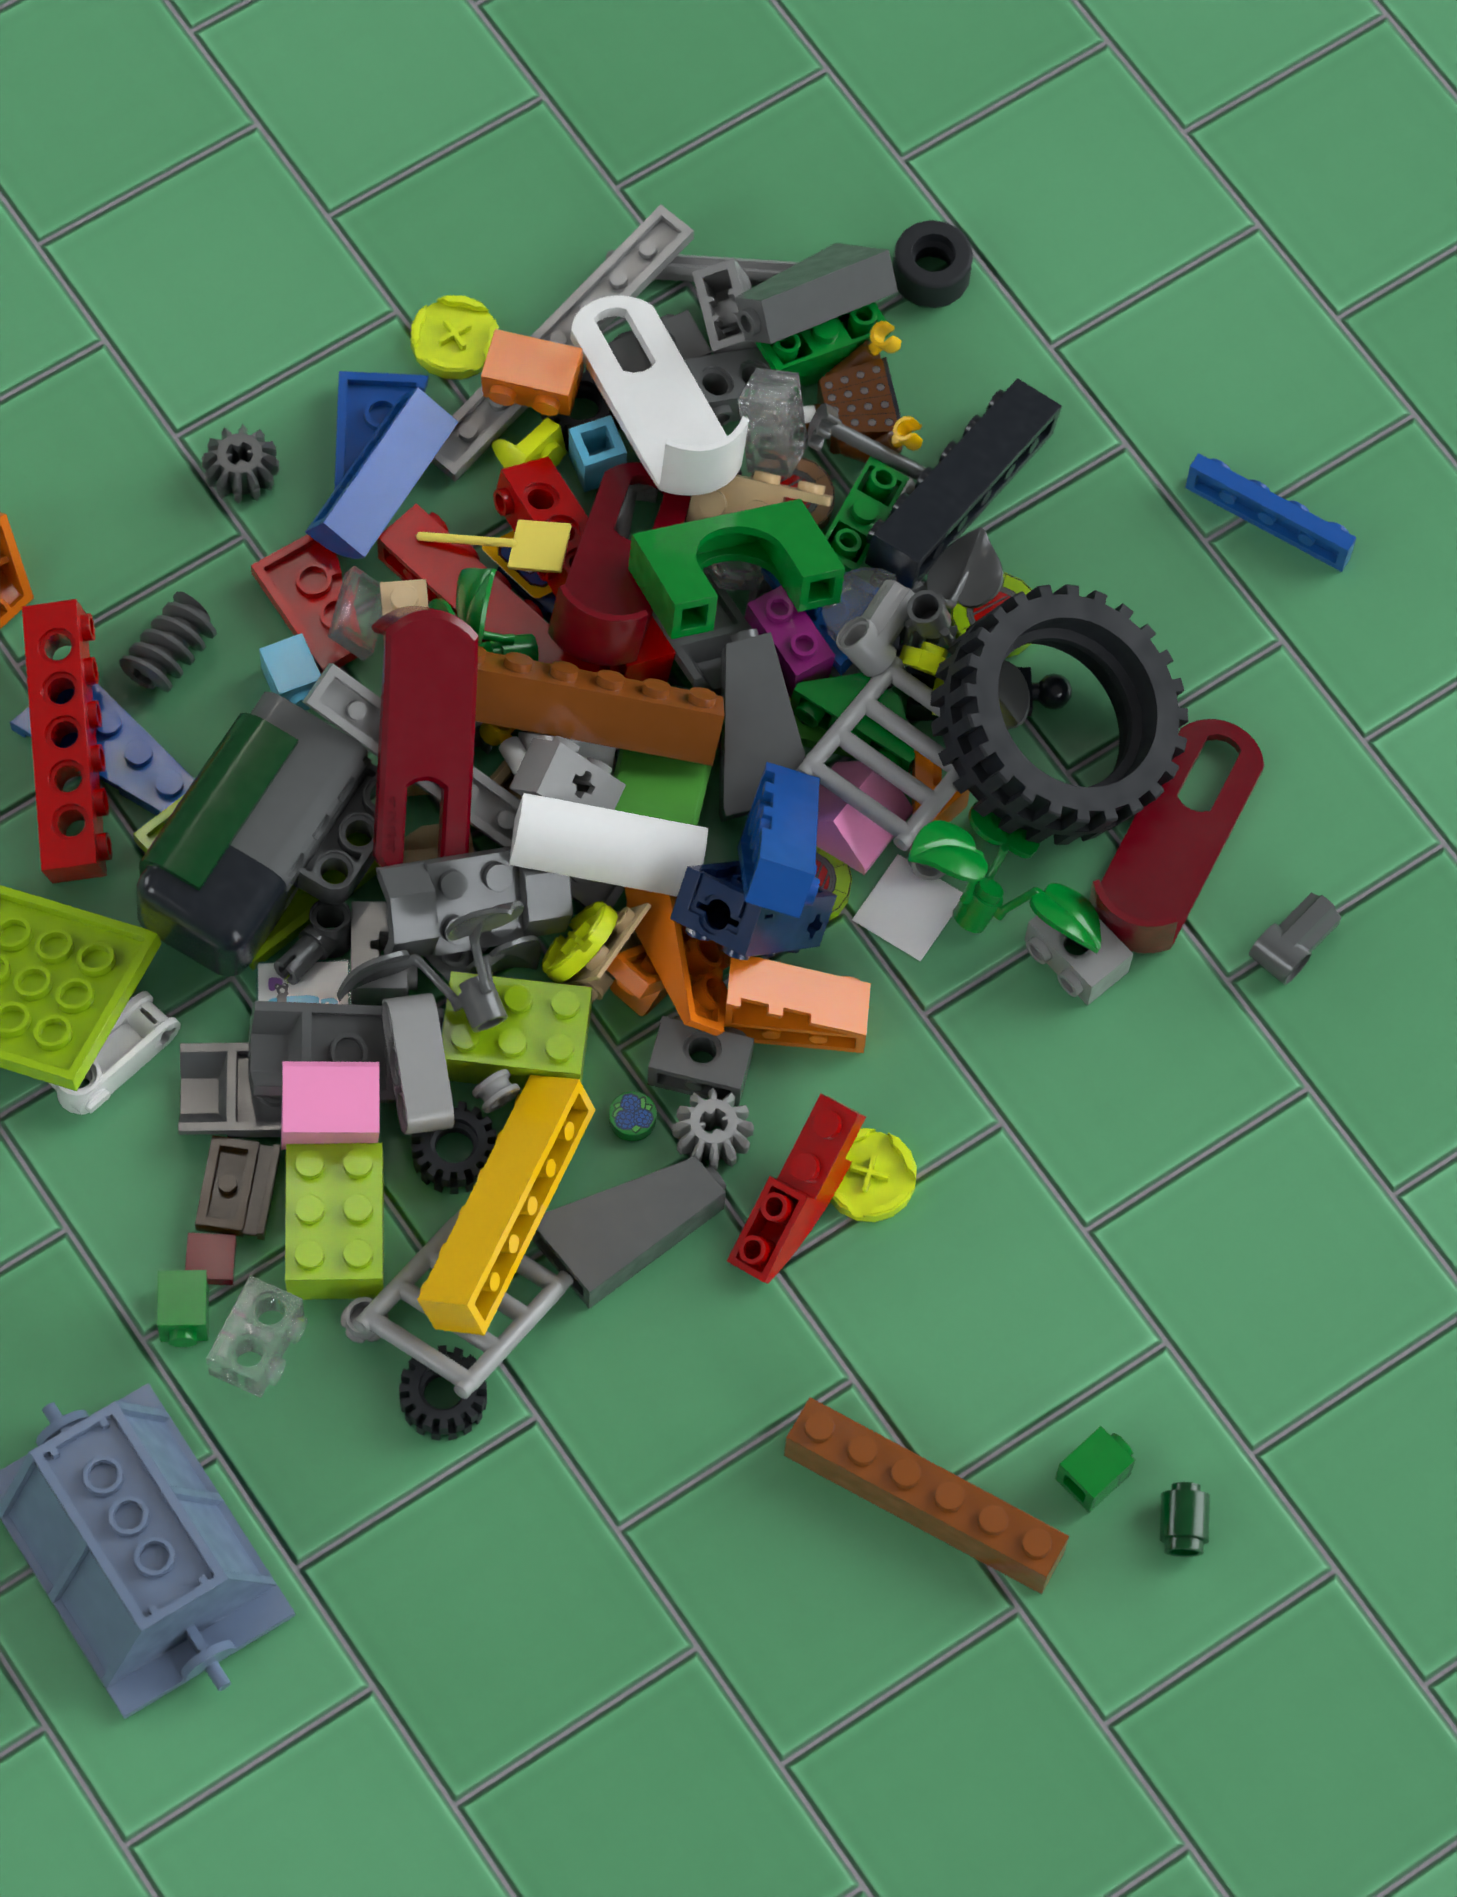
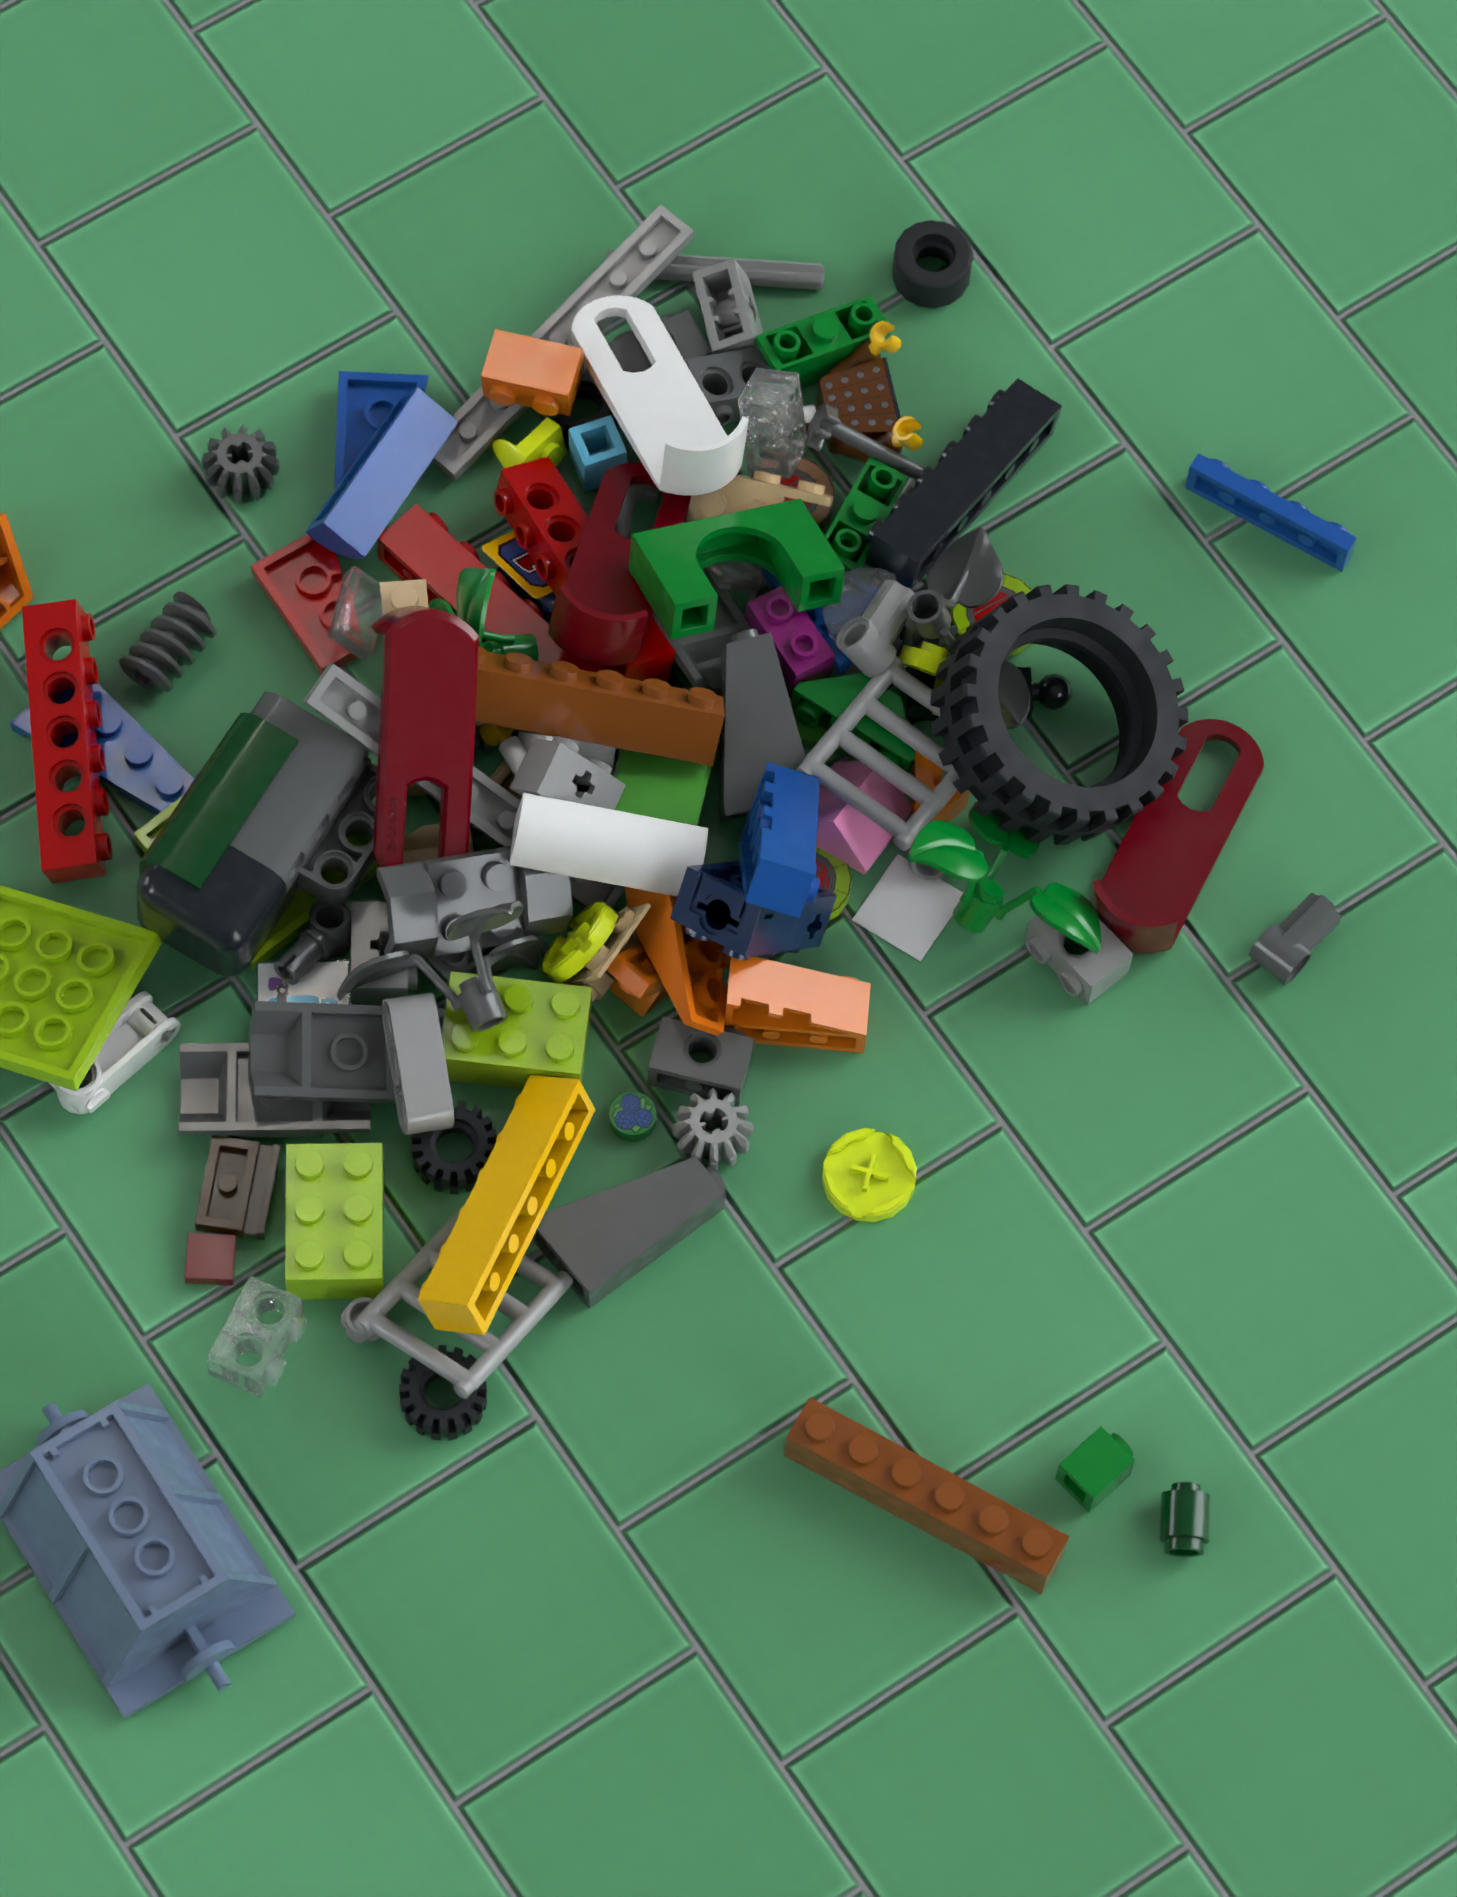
green brick [157,1270,209,1347] -> none
medium azure brick [259,633,321,710] -> none
bright pink slope [281,1061,380,1150] -> none
neon yellow tile [411,295,499,379] -> none
light yellow piece [416,520,572,573] -> none
light grey bush [472,1069,521,1113] -> none
red slope [727,1093,866,1284] -> none
dark grey slope [735,243,898,344] -> none

